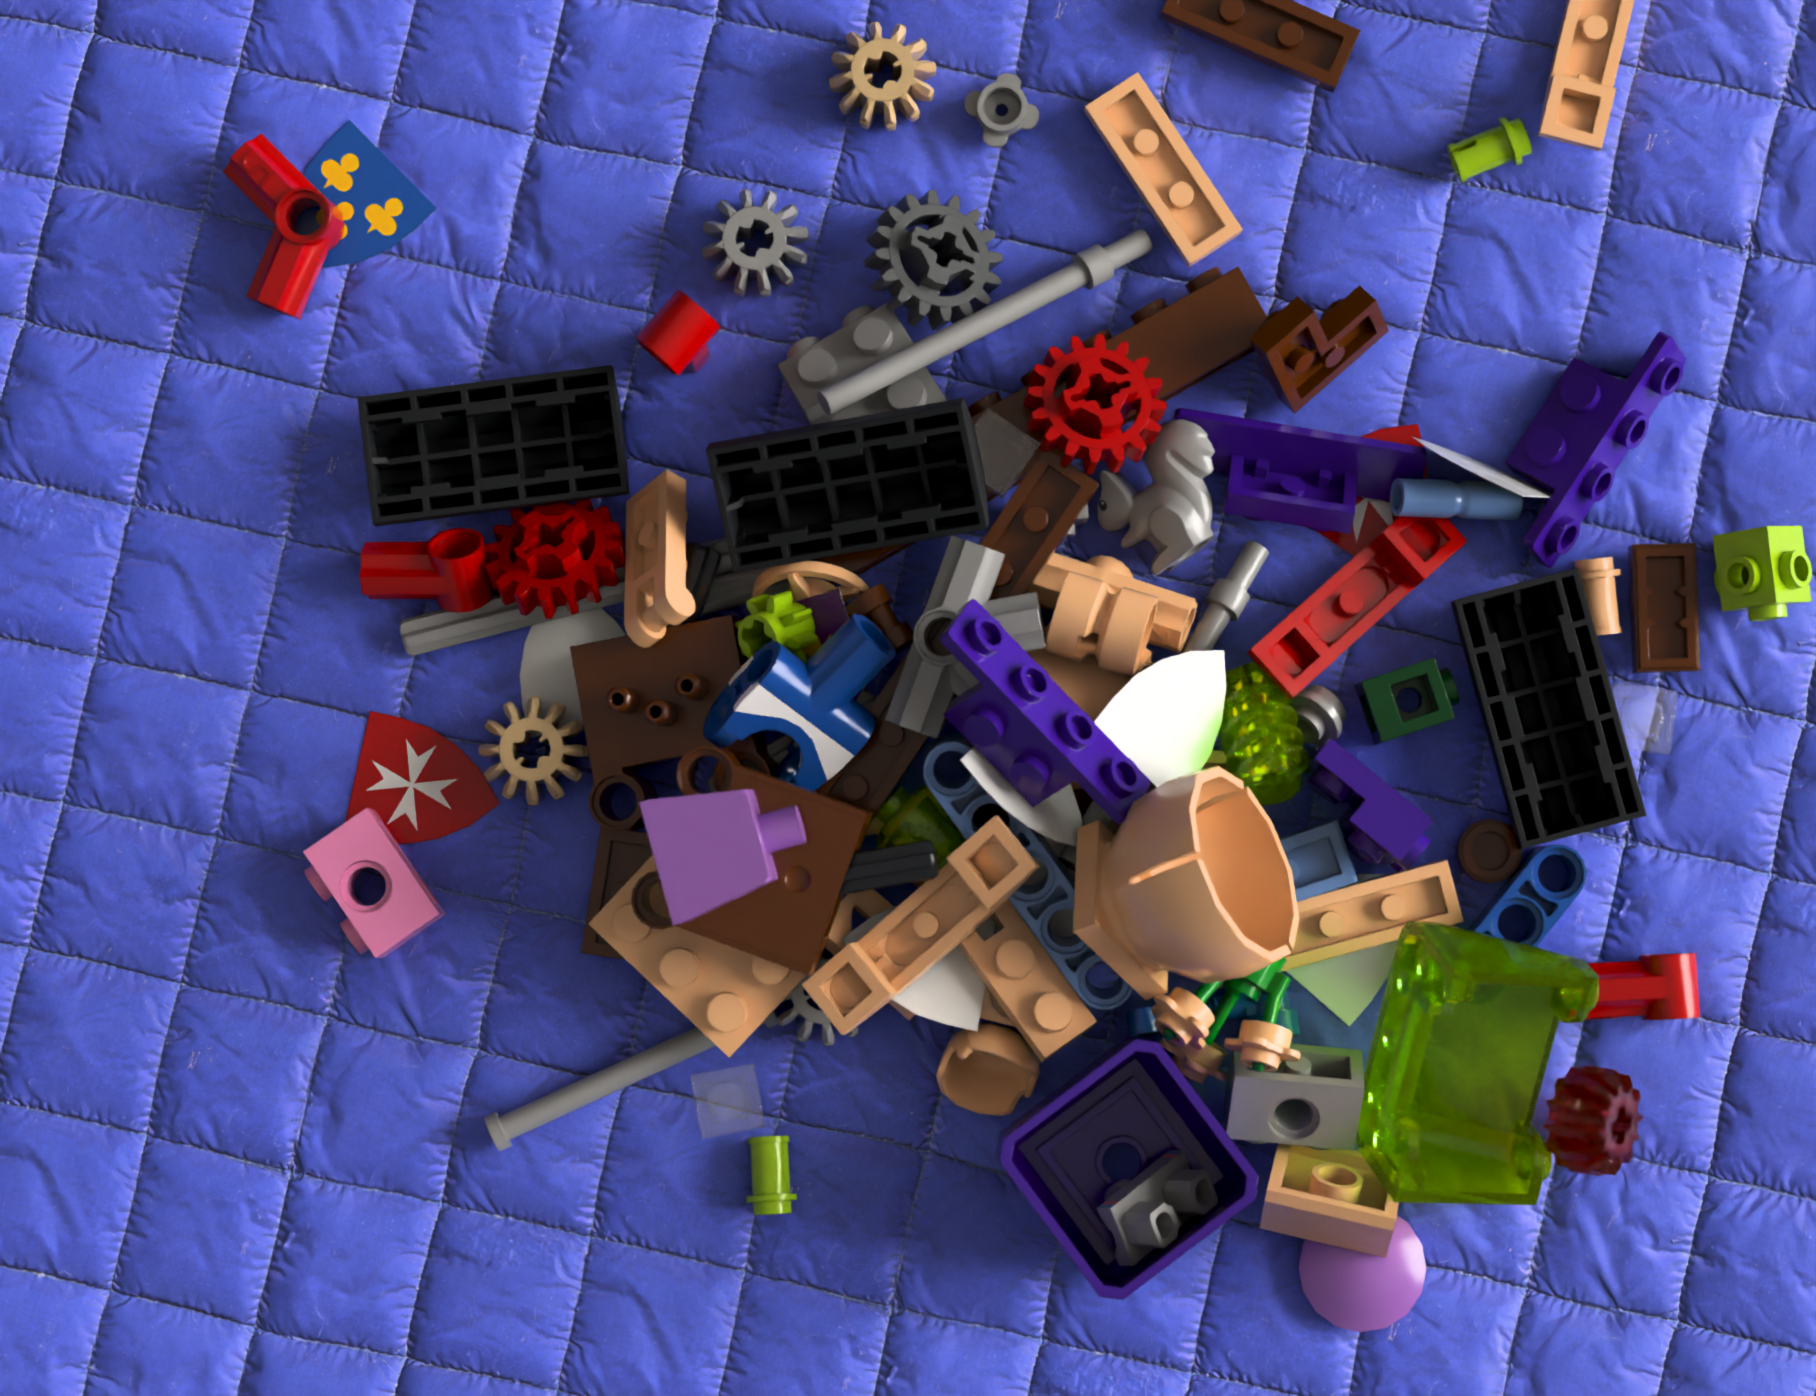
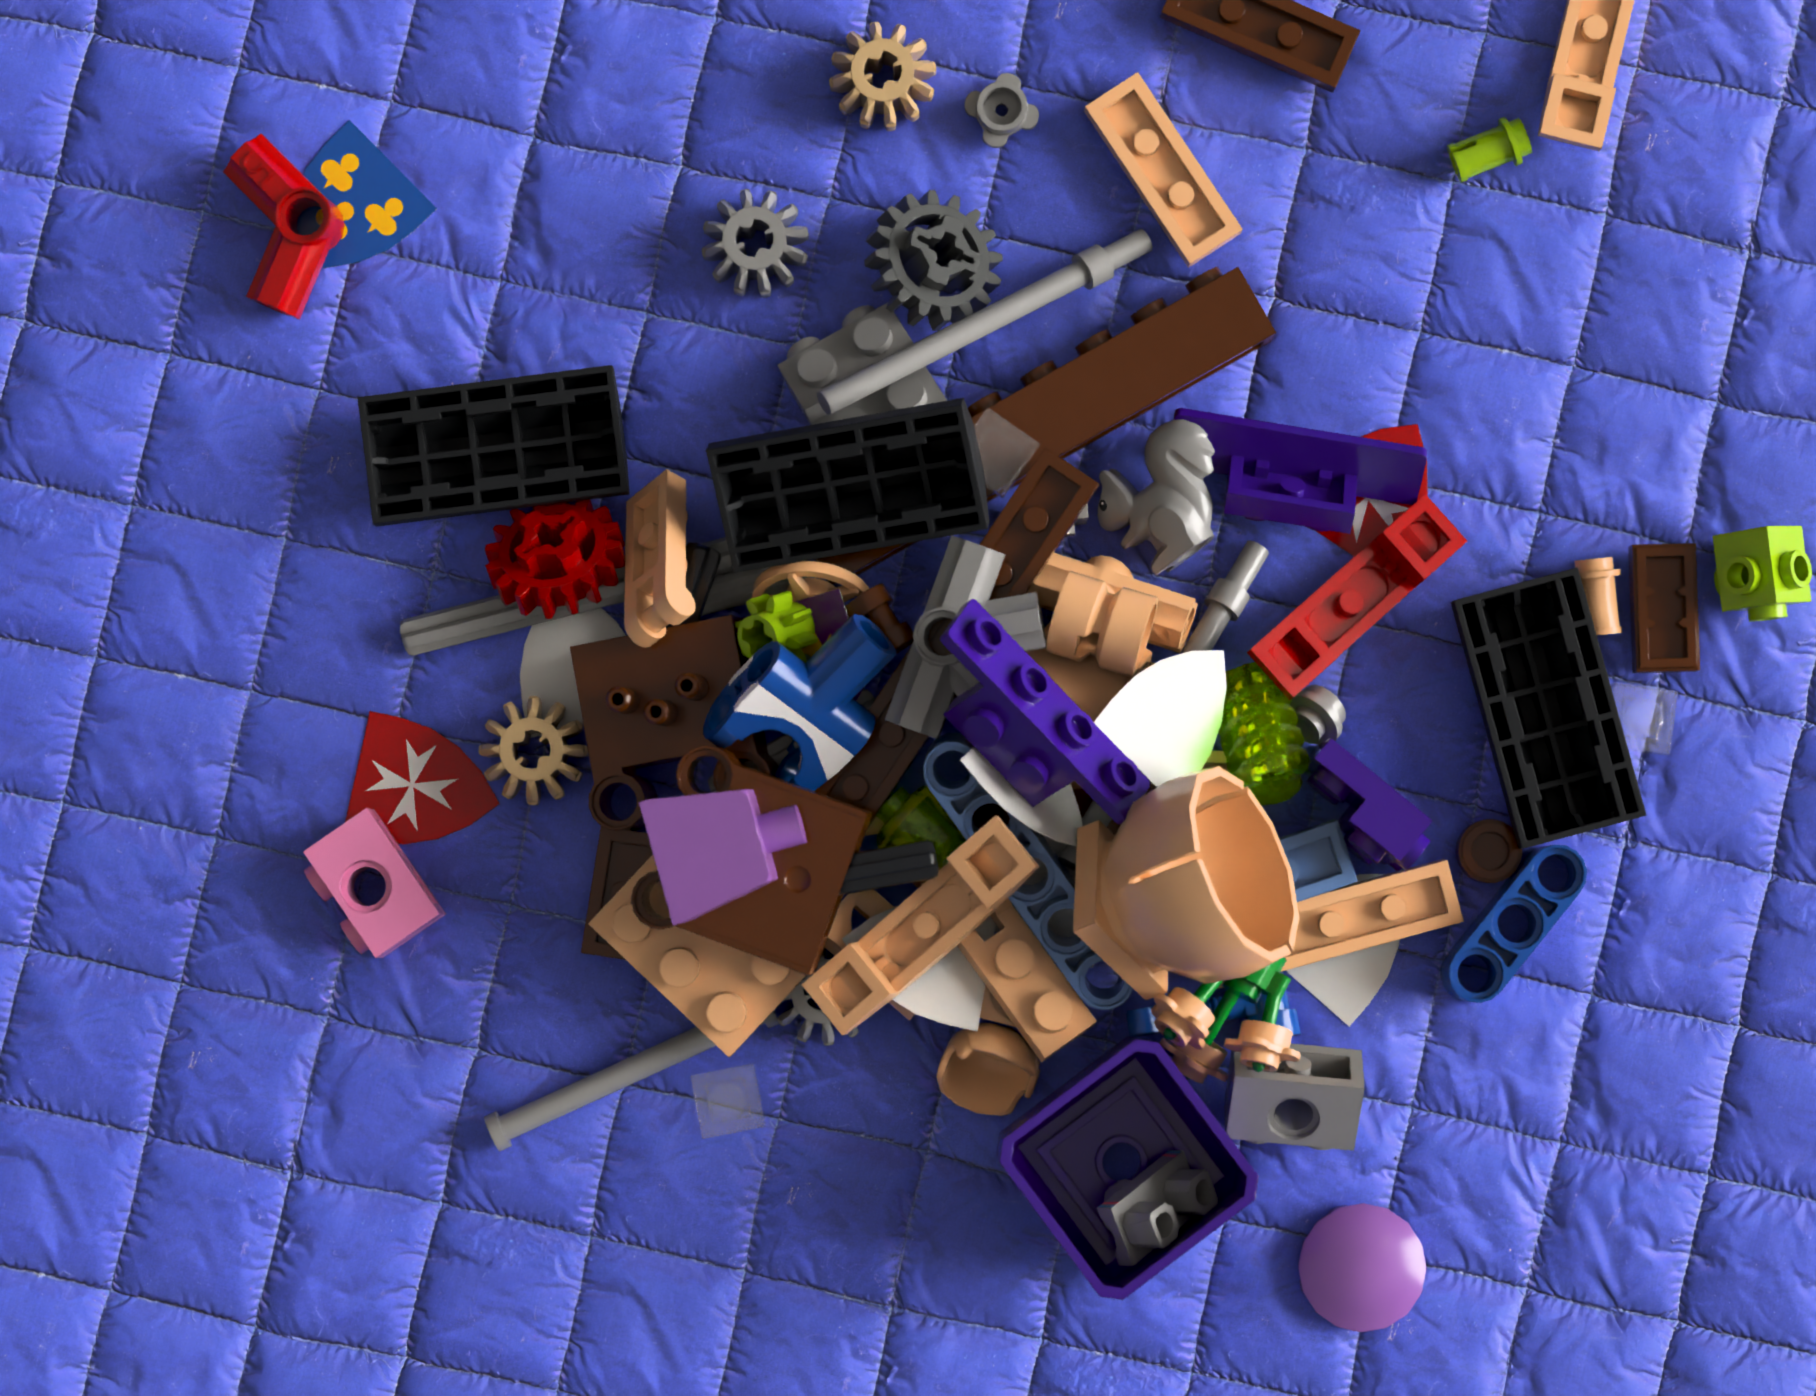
red piece [359,528,493,613] -> none
red piece [635,290,721,376] -> none
lime pin [746,1136,797,1215] -> none
red gear [1023,334,1167,475] -> none
reddish brown plate [1249,285,1389,414] -> none
light nougat slope [1259,1144,1406,1258] -> none
dark green brick [1354,657,1459,745] -> none
clear neon green windscreen [1356,921,1599,1205] -> none
medium blue piece [1390,478,1523,521] -> none
white sticker [1413,437,1553,498] -> none
dark purple bracket [1505,331,1686,568] -> none
clear red gear [1543,1065,1643,1176] -> none
red piece [1568,953,1700,1020] -> none

